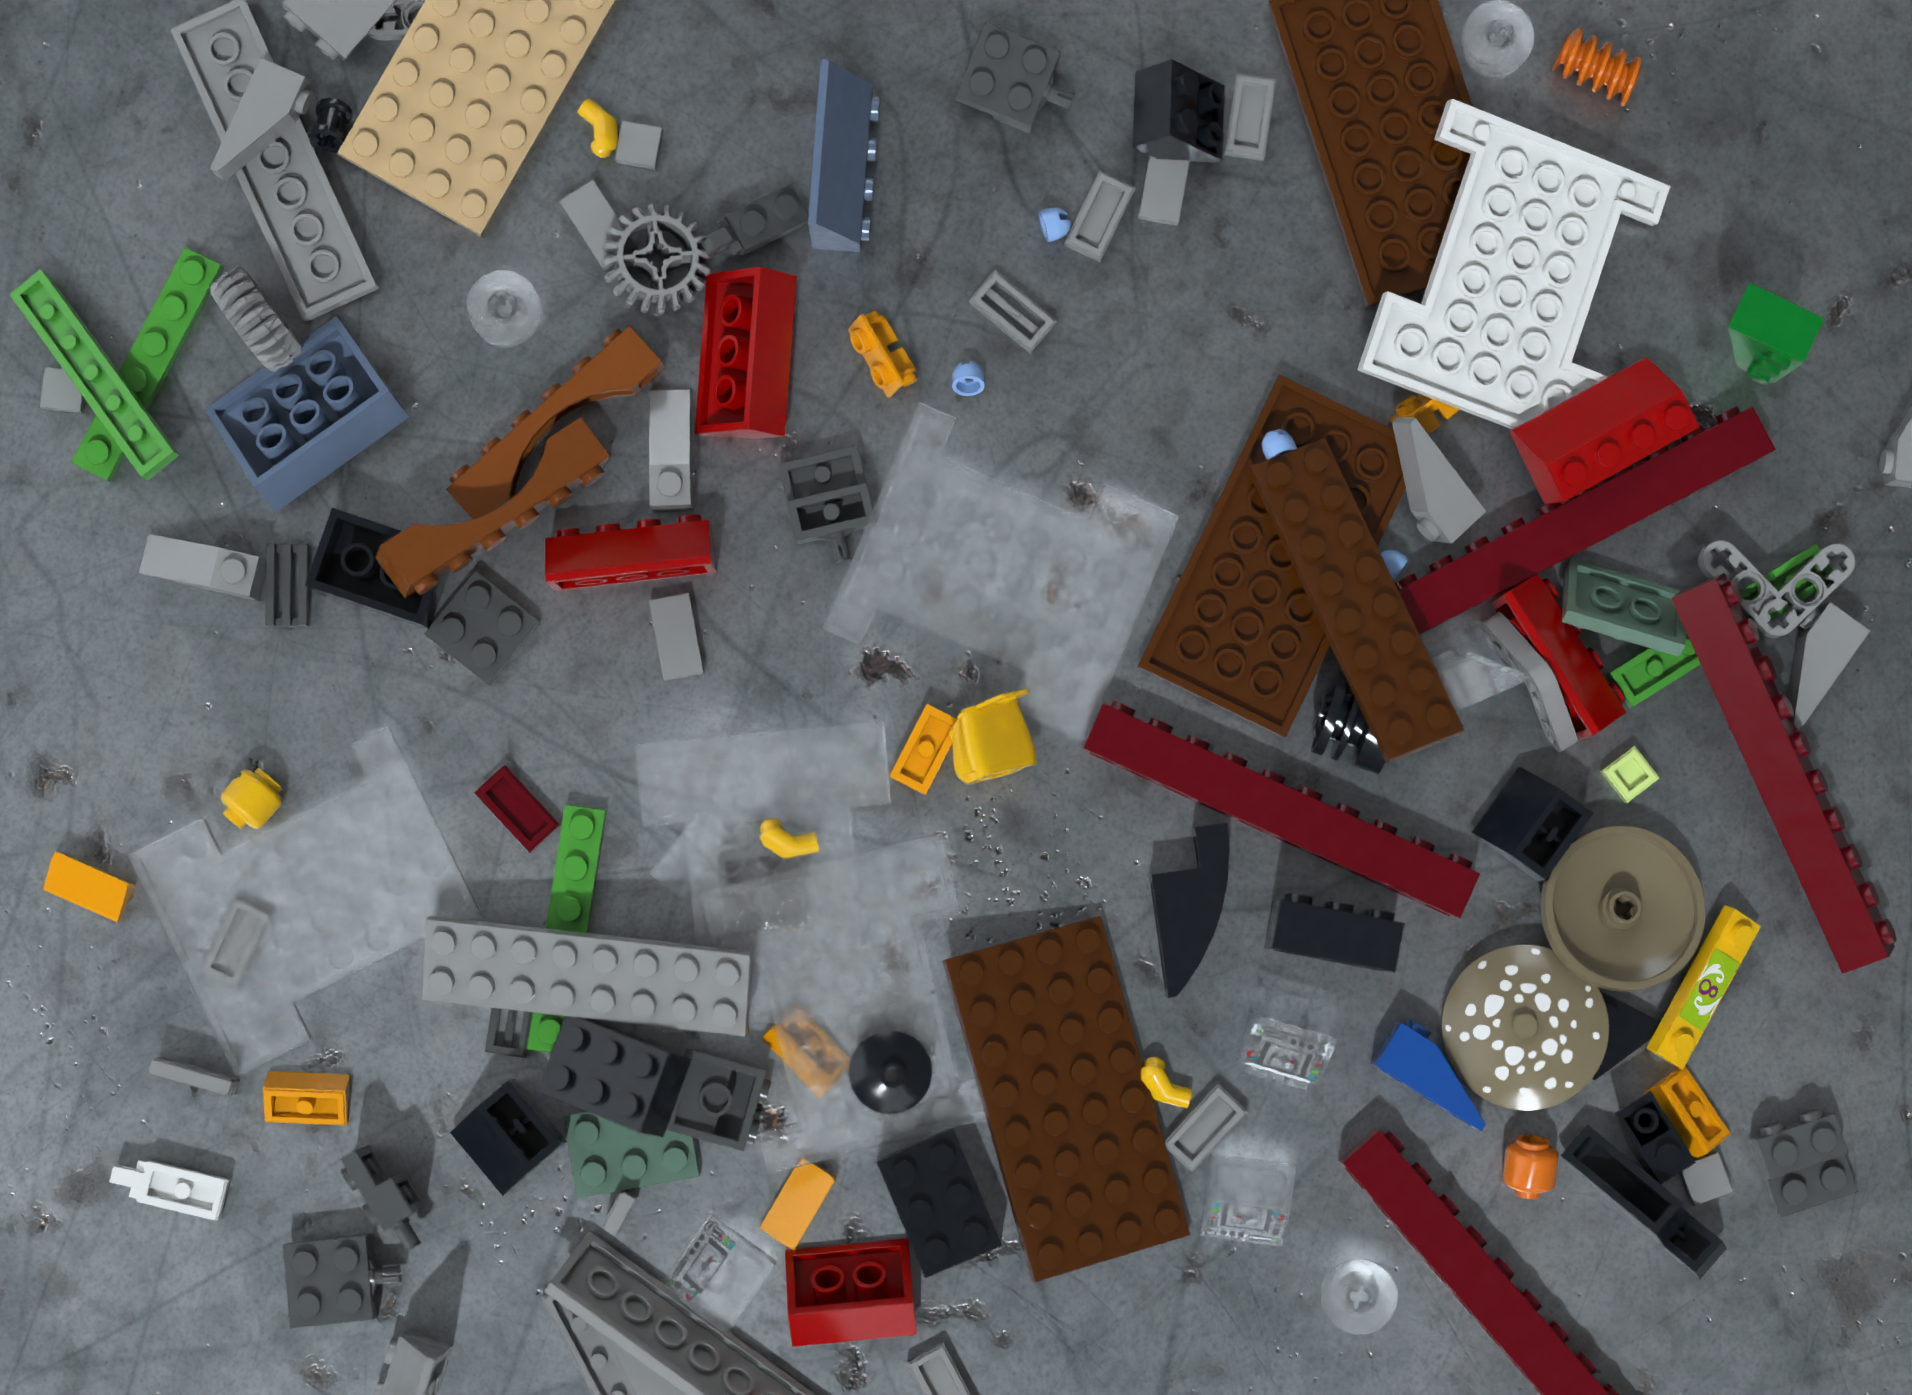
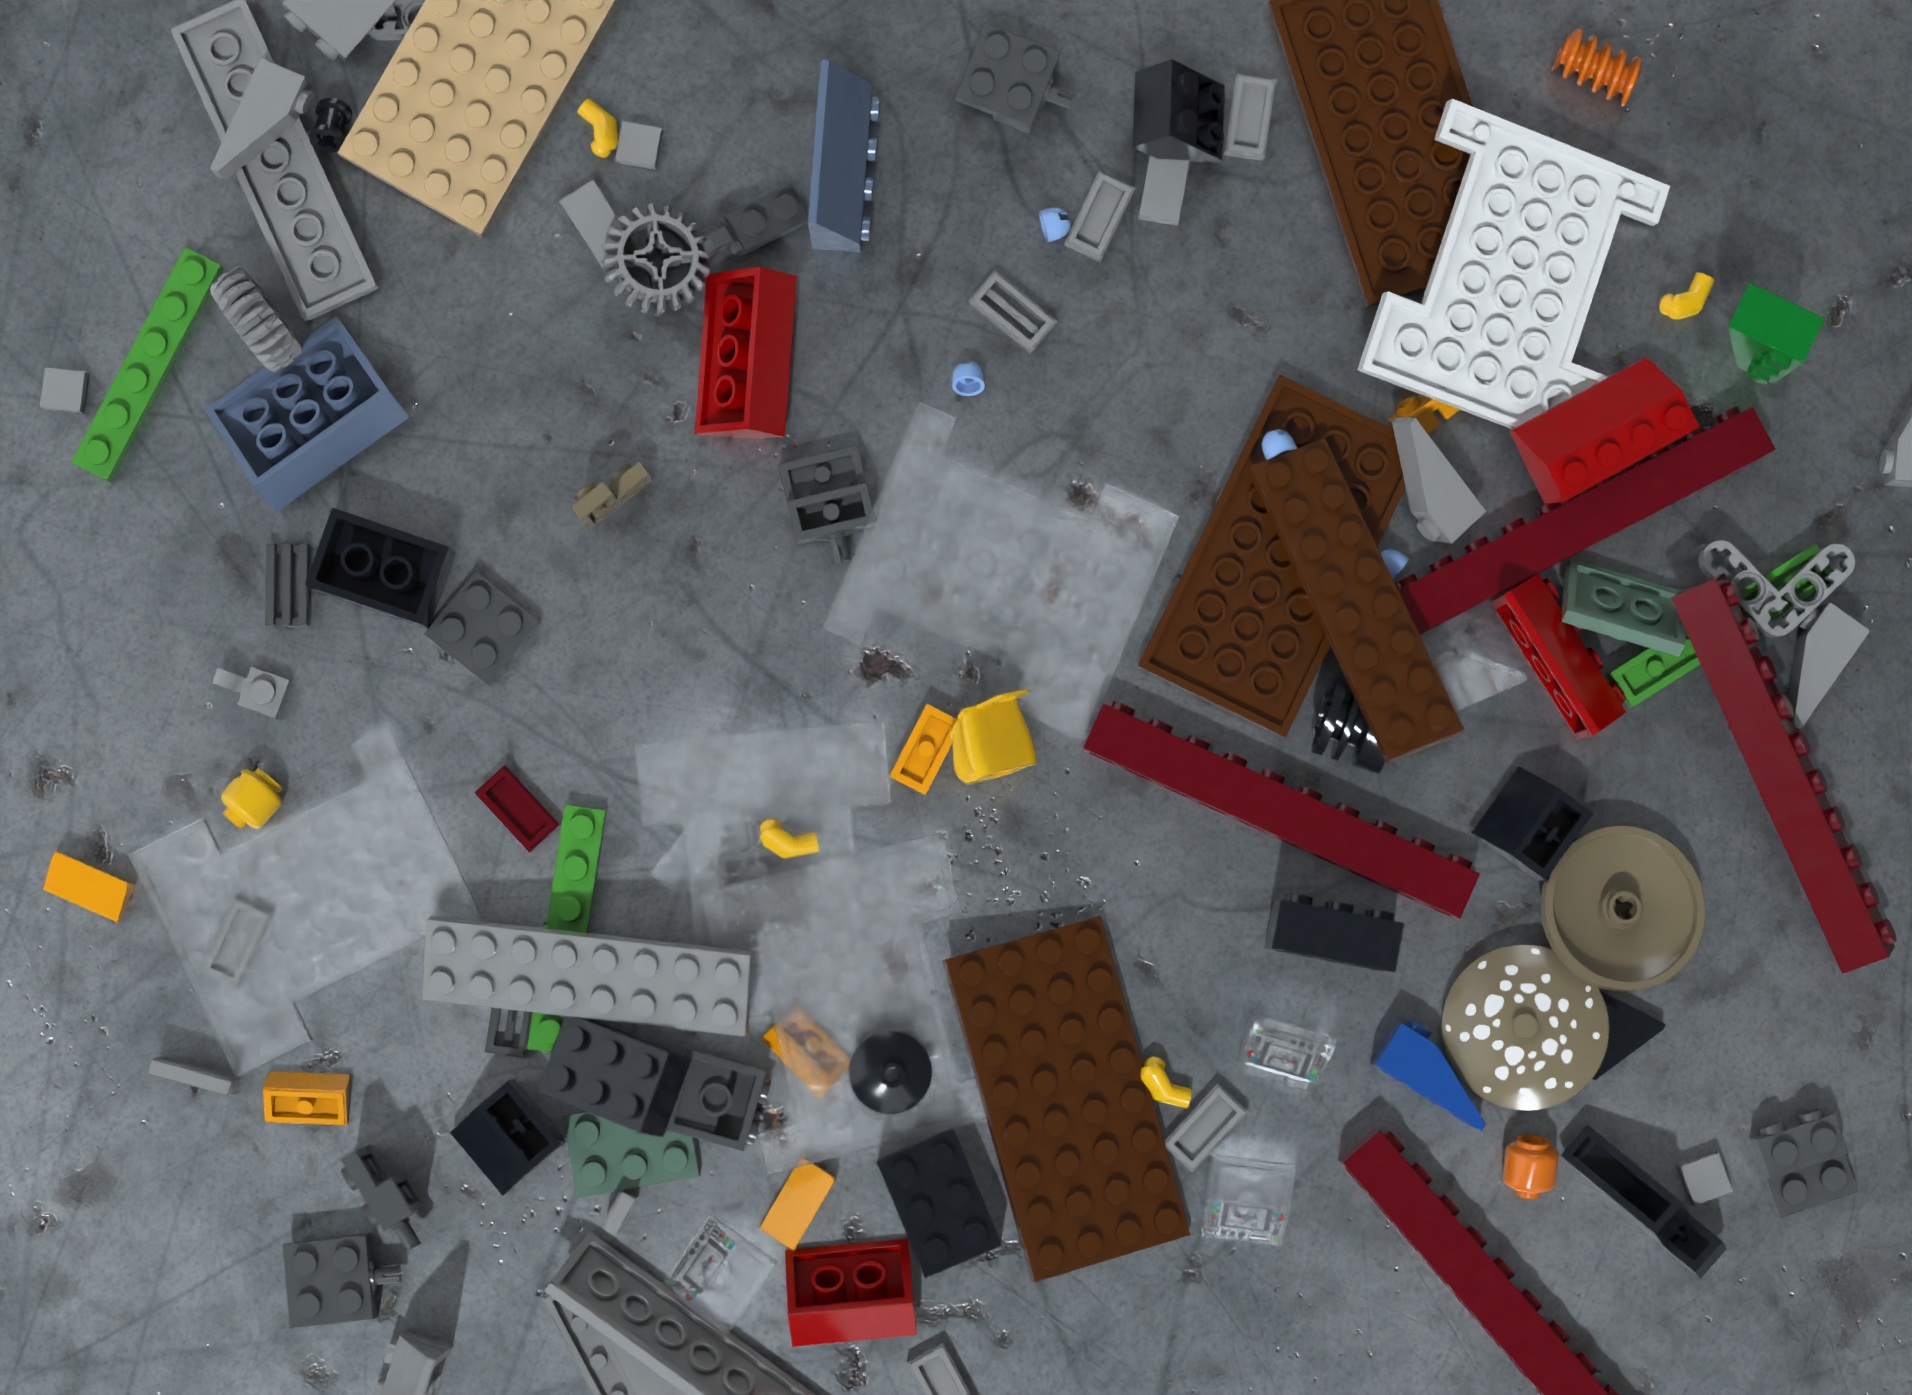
bright green plate [9,269,179,481] -> none
white hinge [109,1160,231,1221] -> none
light grey slope [139,534,266,601] -> none
dark orange arch [376,417,610,598] -> none
dark orange arch [446,326,665,519] -> none
clear piece [467,270,542,347] -> none
red slope [545,514,717,591] -> none
light grey slope [649,389,694,512] -> none
light grey tile [649,593,704,681] -> none
light orange hinge [847,310,918,398] -> none
black slope [1149,823,1230,998] -> none
clear piece [1320,1259,1398,1335] -> none
clear piece [1461,0,1535,78] -> none
light grey beam [1481,611,1578,752] -> none
yellowish green tile [1600,746,1660,803] -> none
black slope [1615,1091,1696,1184] -> none
light orange slope [1644,1066,1731,1159] -> none
yellow plate [1646,905,1761,1070] -> none
none -> light grey plate [212,667,292,719]
none -> dark tan plate [571,462,653,530]
none -> yellow arm [1659,272,1715,320]

